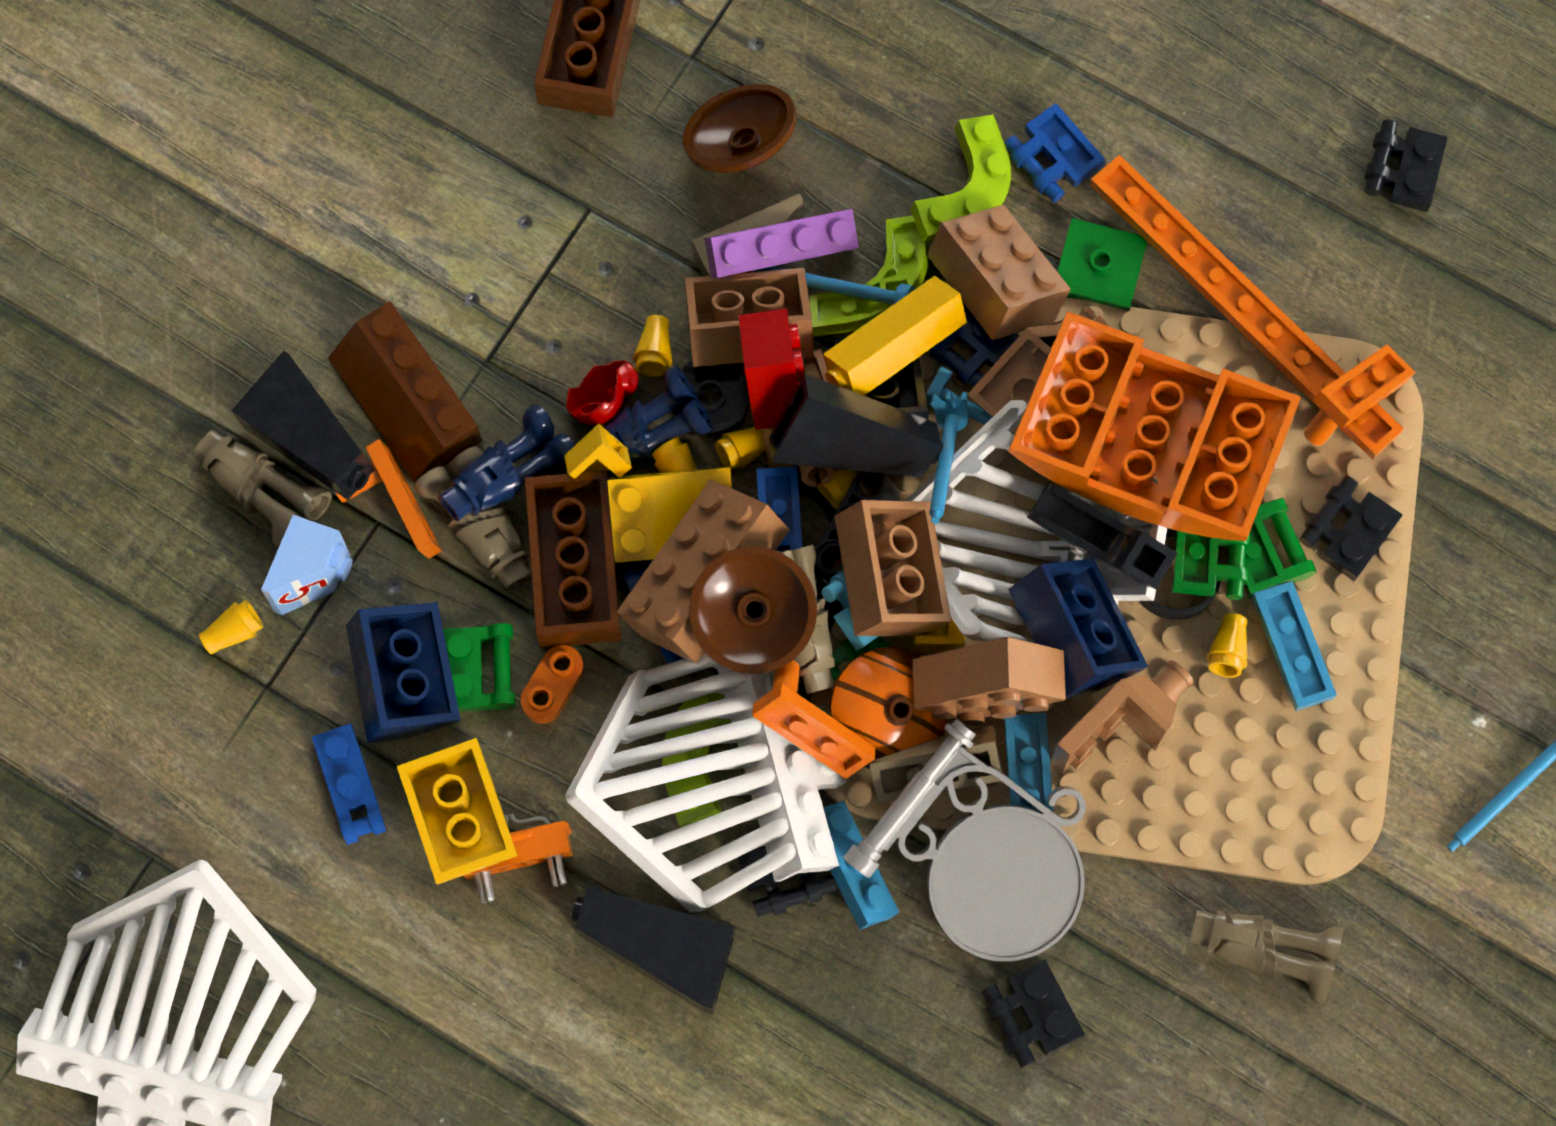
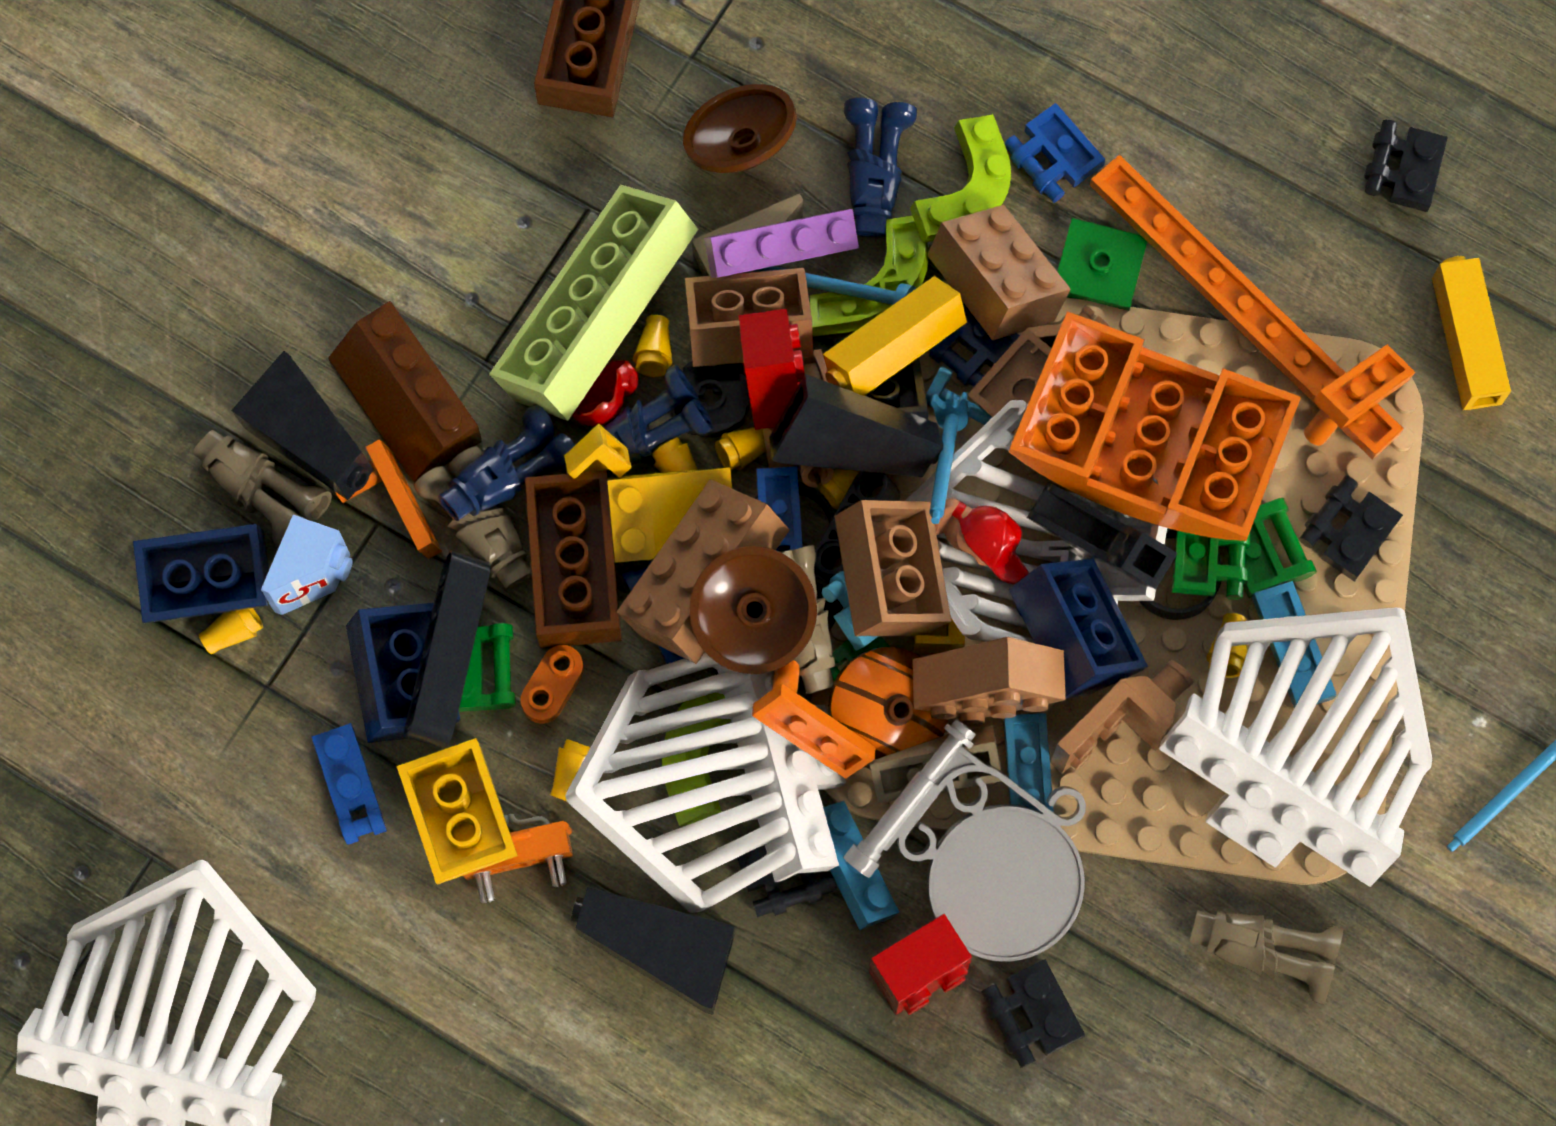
none -> dark blue slope [133,524,269,623]
none -> black beam [404,550,491,749]
none -> yellowish green brick [489,185,699,421]
none -> yellow cone [550,739,590,801]
none -> dark blue piece [844,98,917,238]
none -> red brick [869,913,972,1015]
none -> red hair [935,498,1029,584]
none -> white plate [1159,607,1432,887]
none -> yellow brick [1432,256,1511,411]

